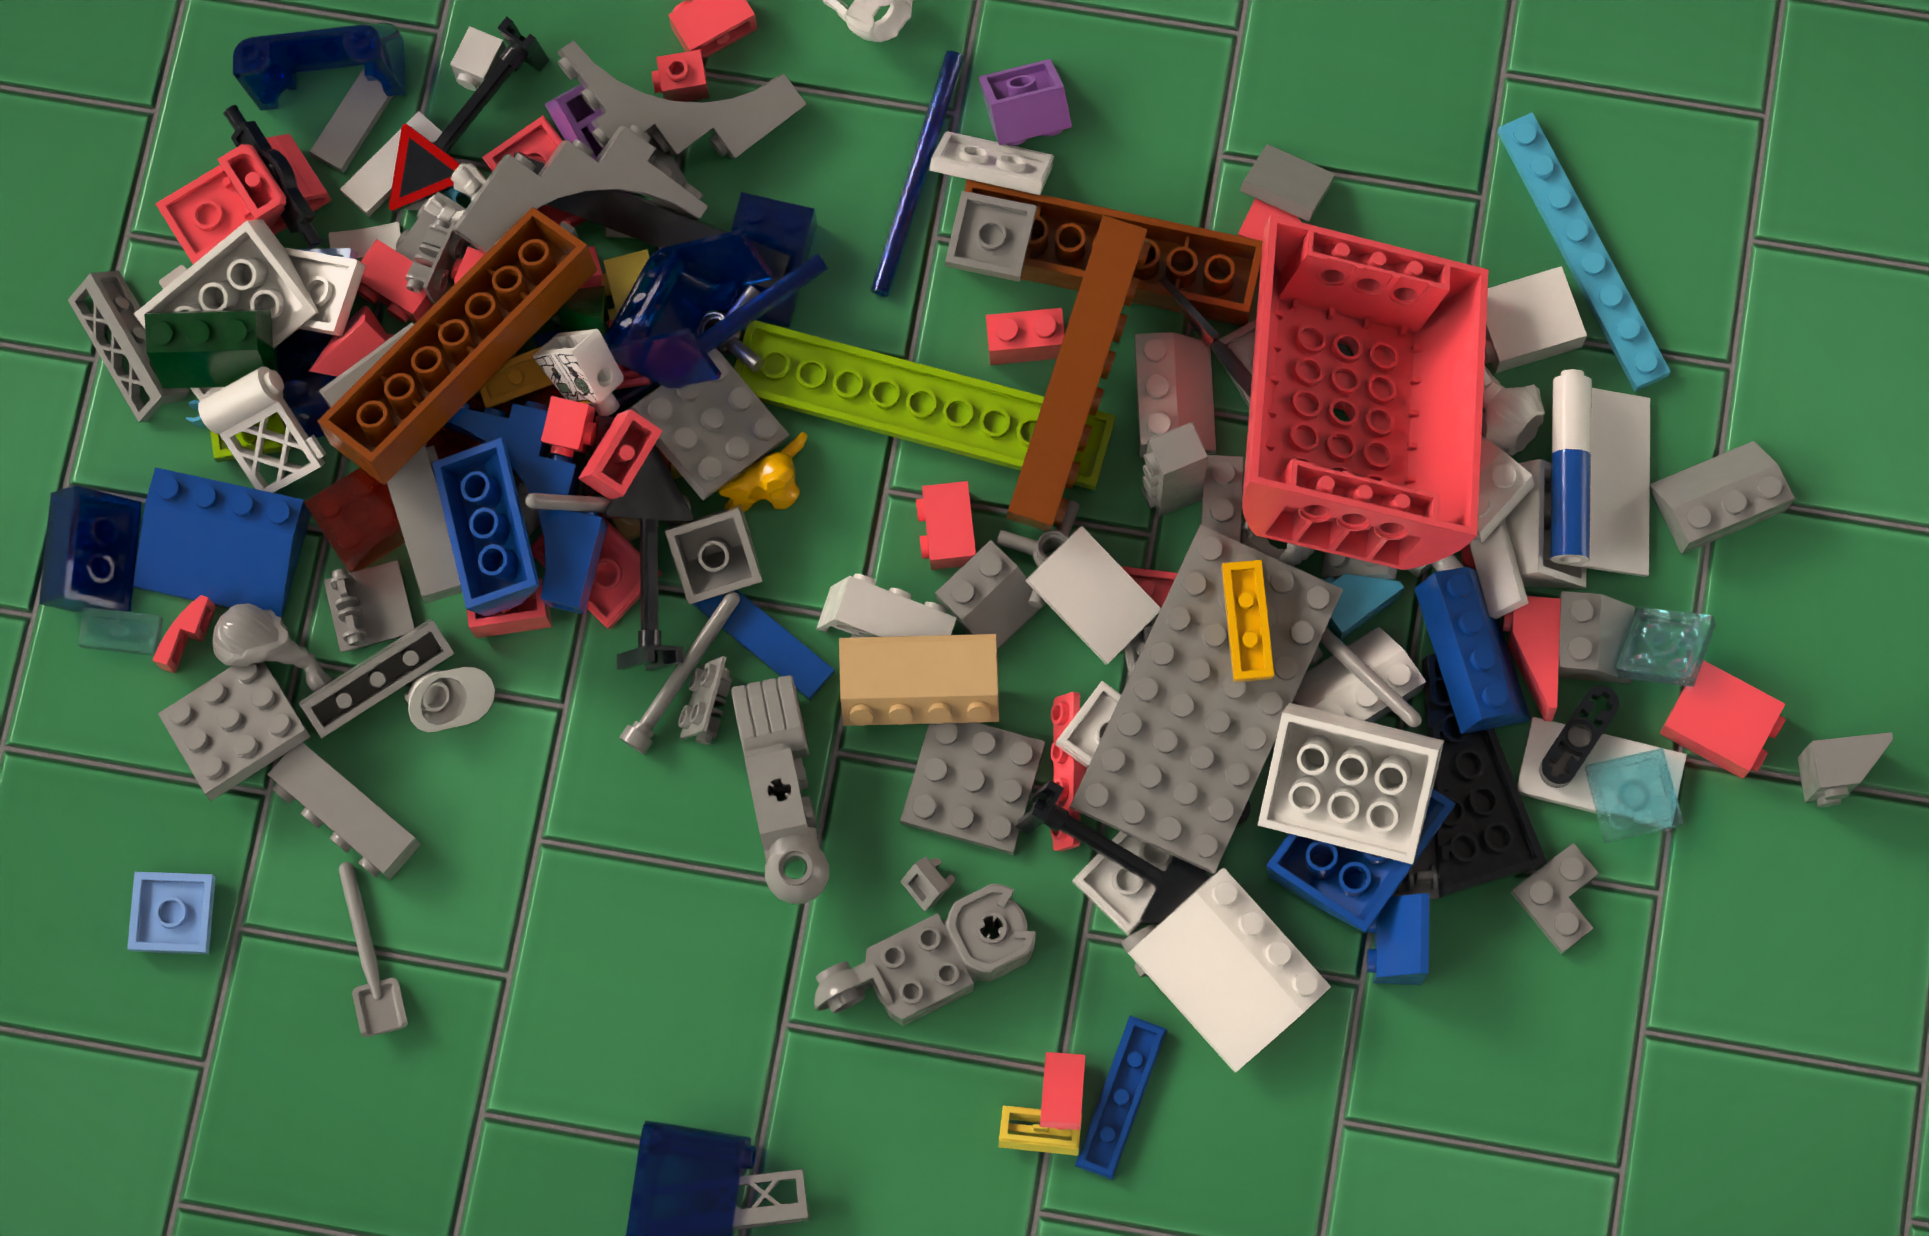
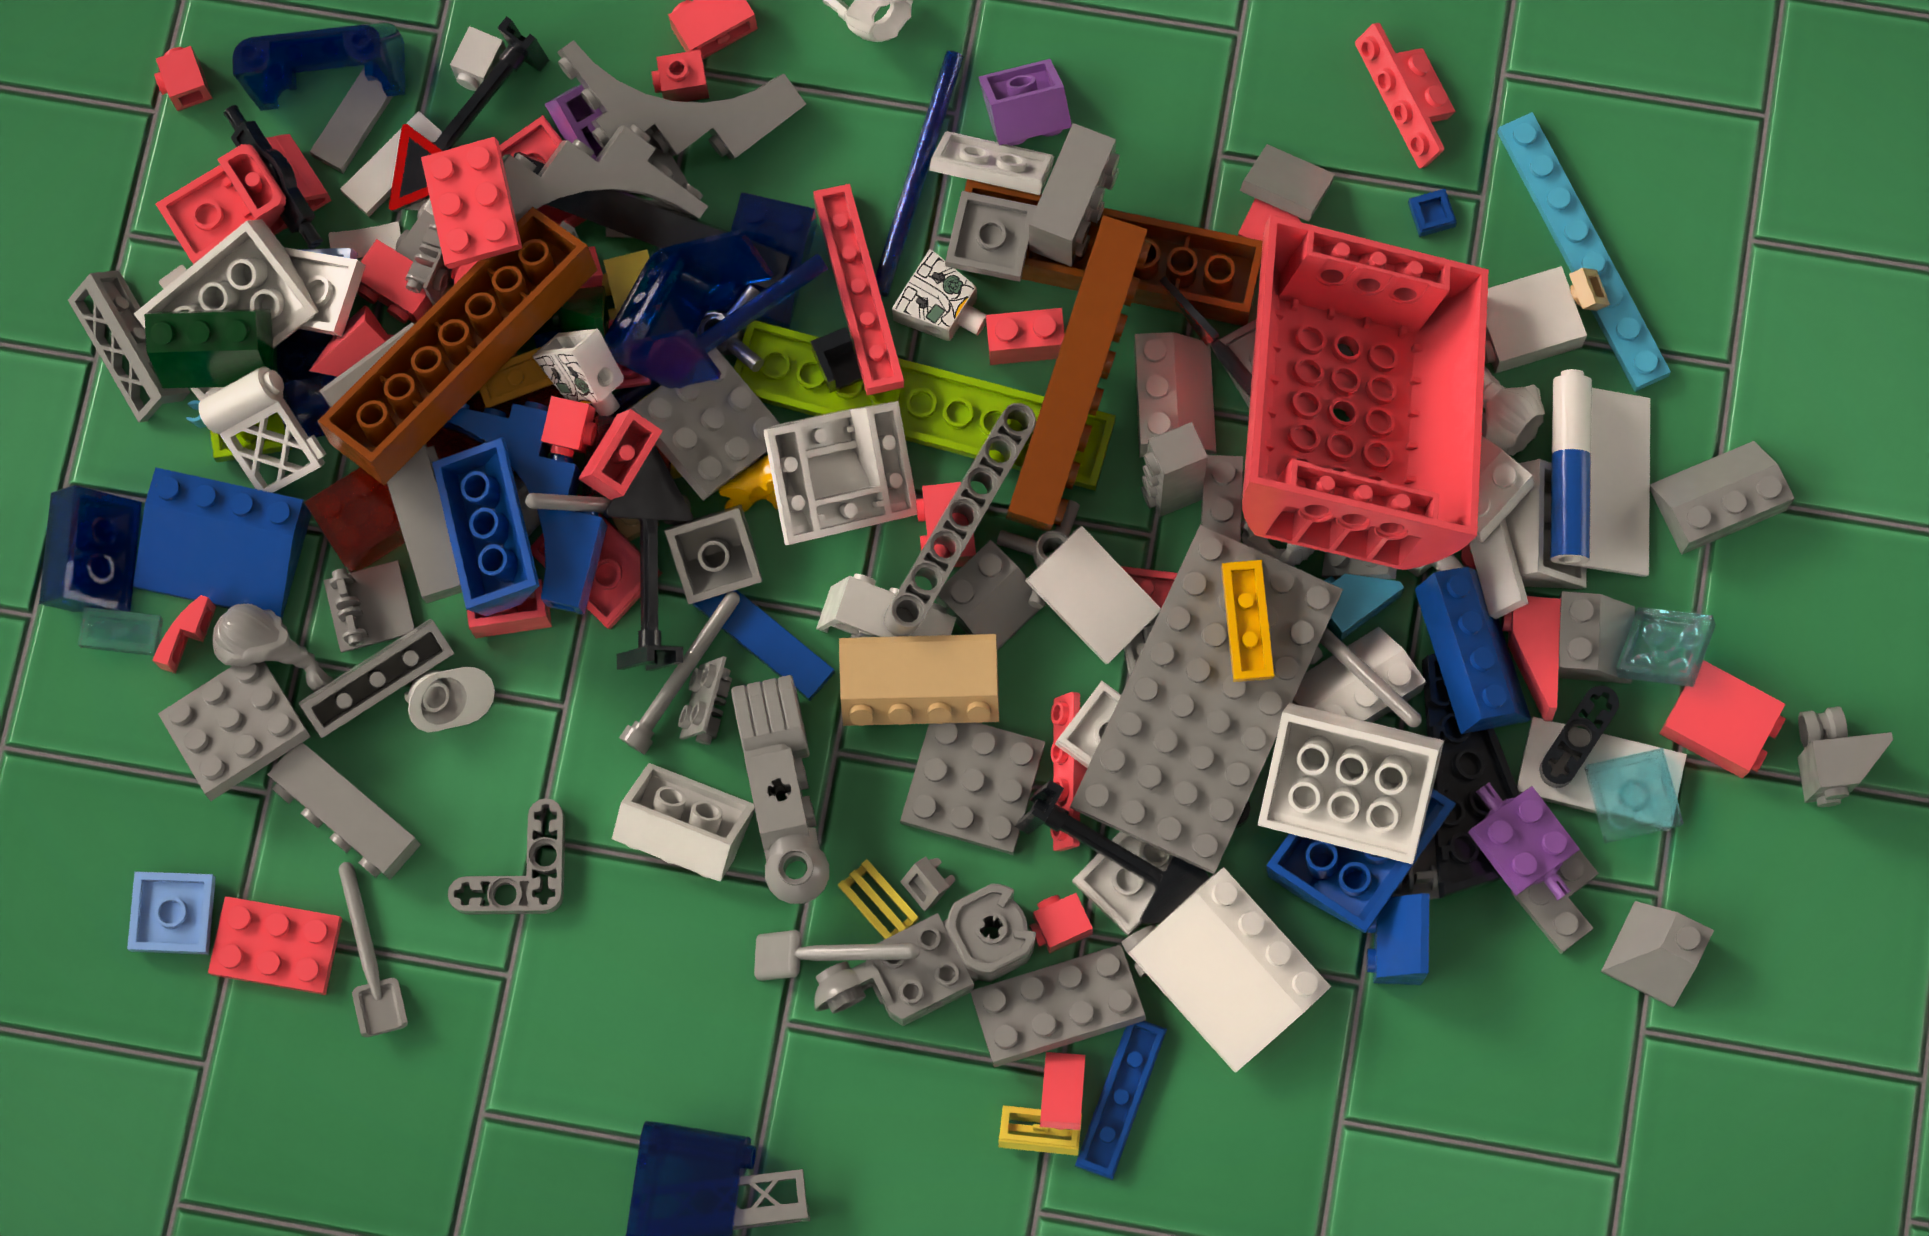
none -> coral brick [154,46,213,111]
none -> coral plate [208,896,342,995]
none -> coral plate [421,136,522,269]
none -> light grey beam [448,798,565,914]
none -> white slope [612,763,755,882]
none -> light grey piece [754,930,920,981]
none -> white slope [763,401,917,545]
none -> black panel [811,327,862,393]
none -> coral plate [813,184,904,396]
none -> light yellow tile [837,859,919,940]
none -> light grey beam [884,403,1036,636]
none -> white torso [892,249,986,341]
none -> light grey plate [970,944,1146,1068]
none -> light grey brick [1029,123,1120,267]
none -> coral brick [1029,893,1093,954]
none -> coral bracket [1355,23,1456,168]
none -> blue tile [1408,189,1457,237]
none -> medium lavender plate [1468,782,1580,901]
none -> tan plate [1569,268,1610,311]
none -> light grey slope [1601,901,1714,1008]
none -> light grey wheel [1798,706,1848,749]

